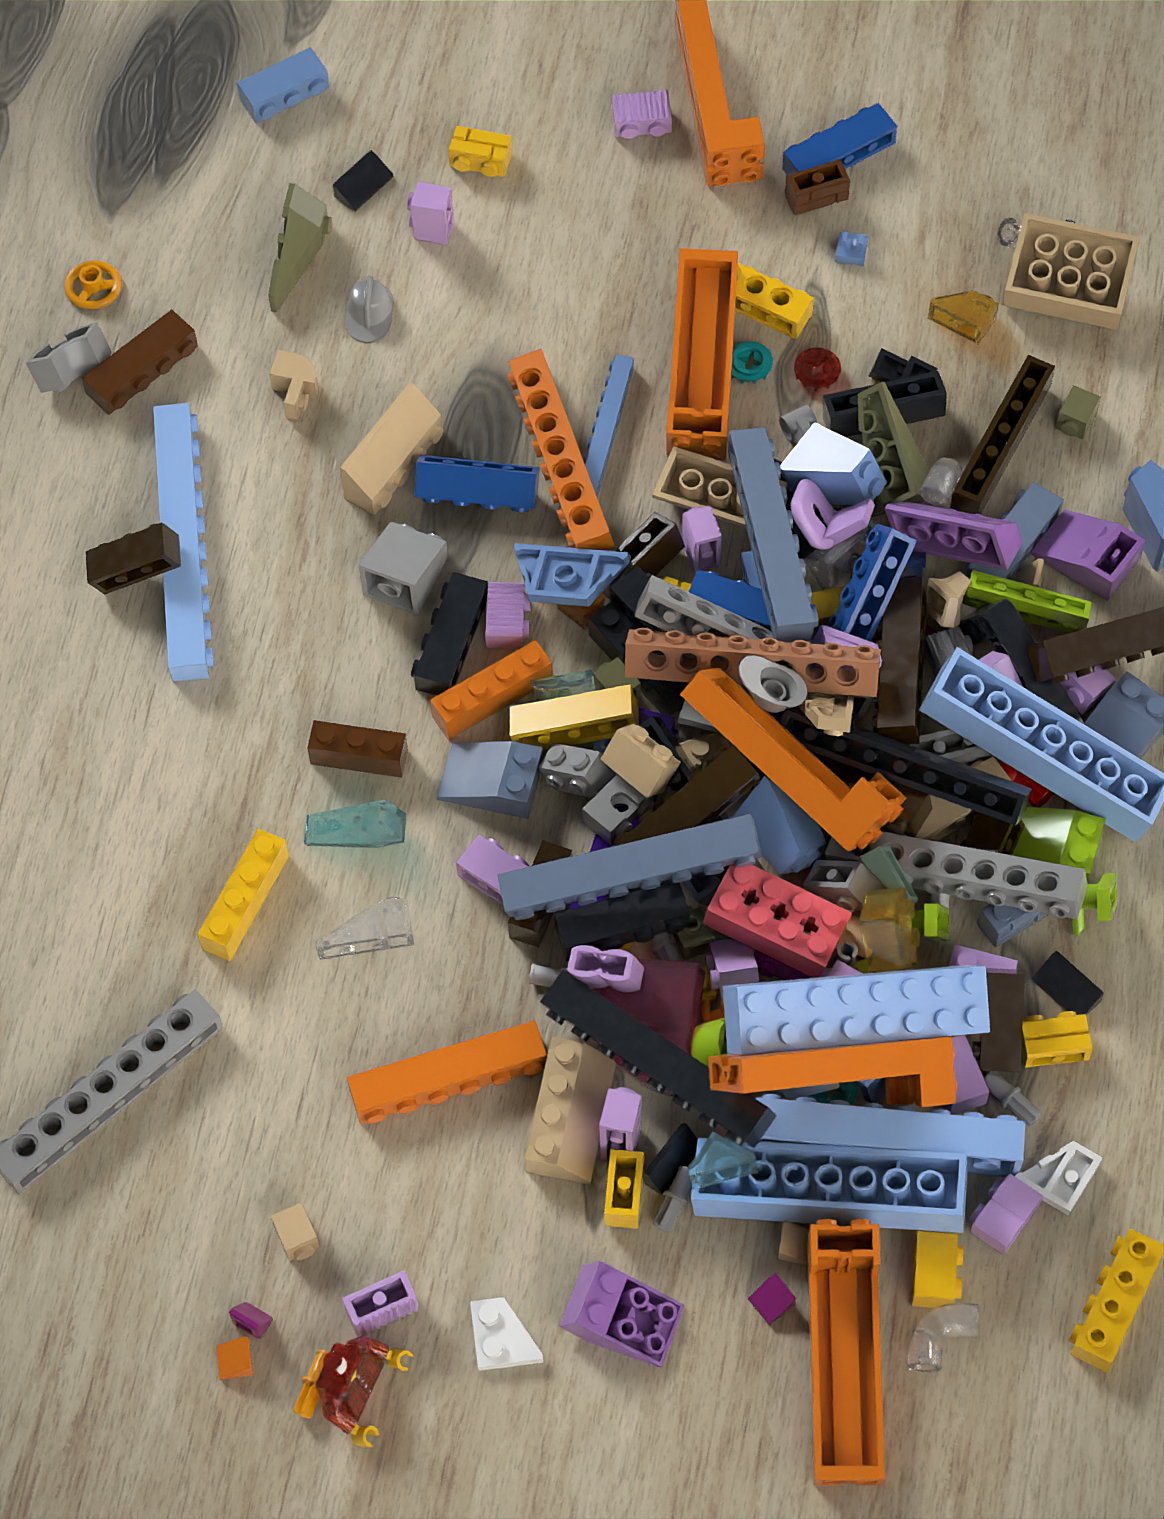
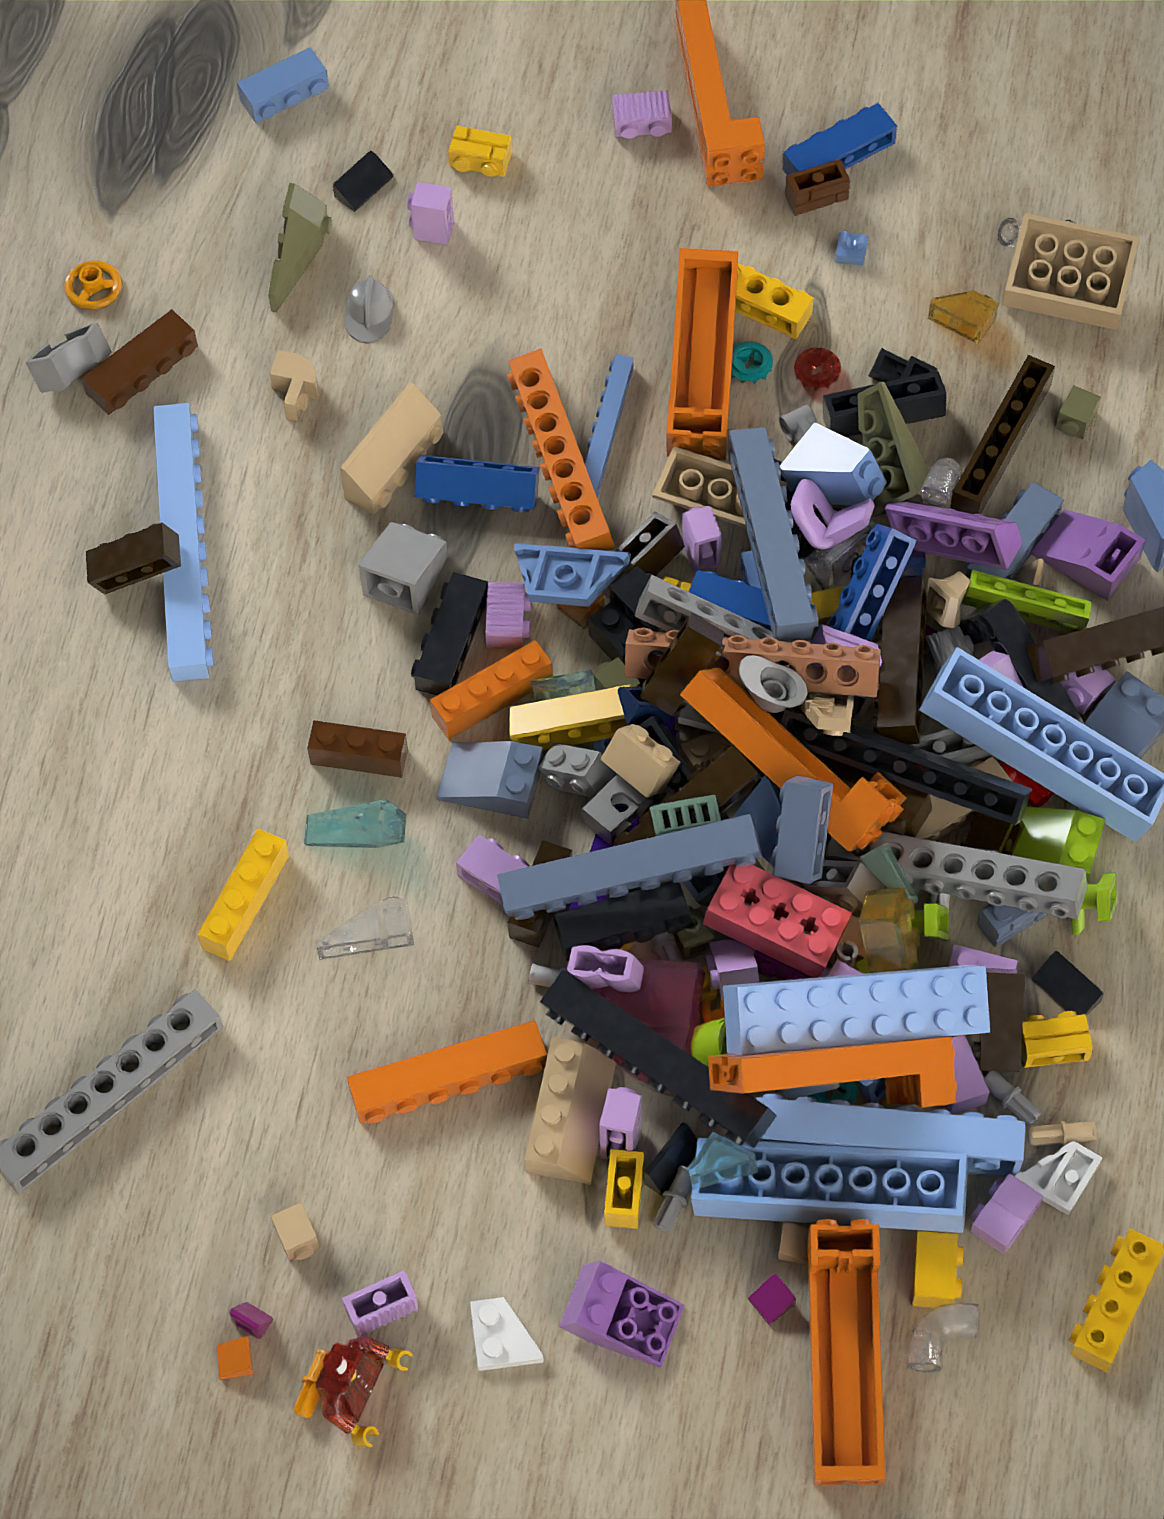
none -> dark blue slope [617,687,672,725]
none -> dark brown brick [640,613,725,716]
none -> sand green slope [650,795,721,836]
none -> sand blue brick [772,776,834,884]
none -> tan axle [1029,1120,1097,1147]

